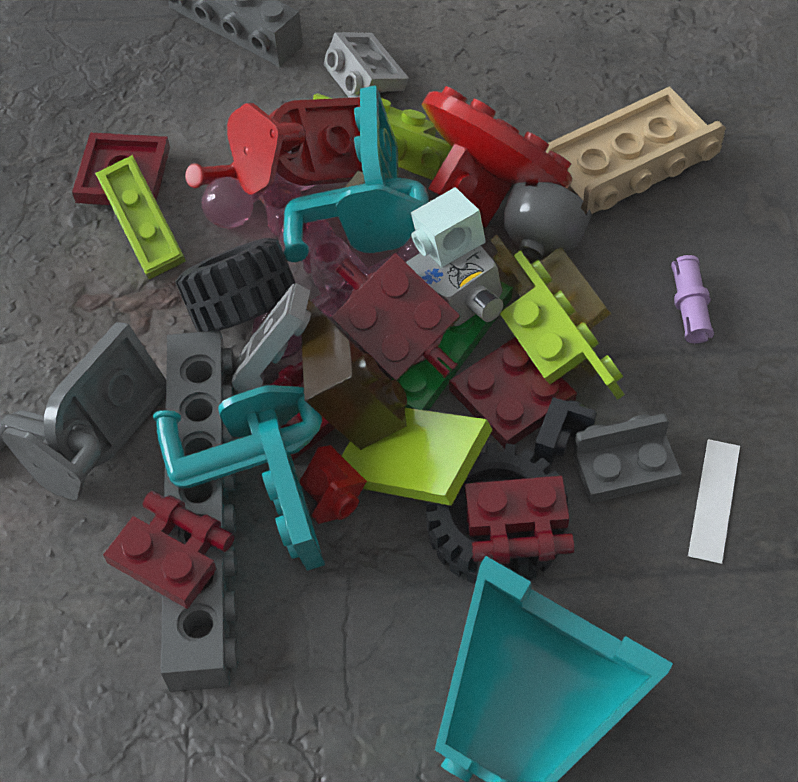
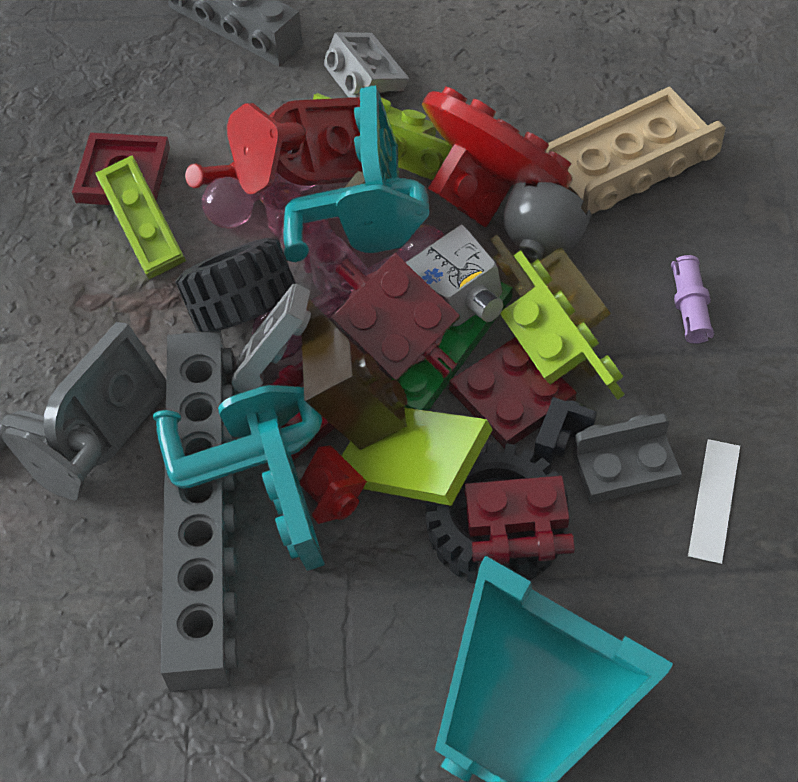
dark red plate [103,491,235,609] -> none
light aqua brick [411,187,486,268] -> none

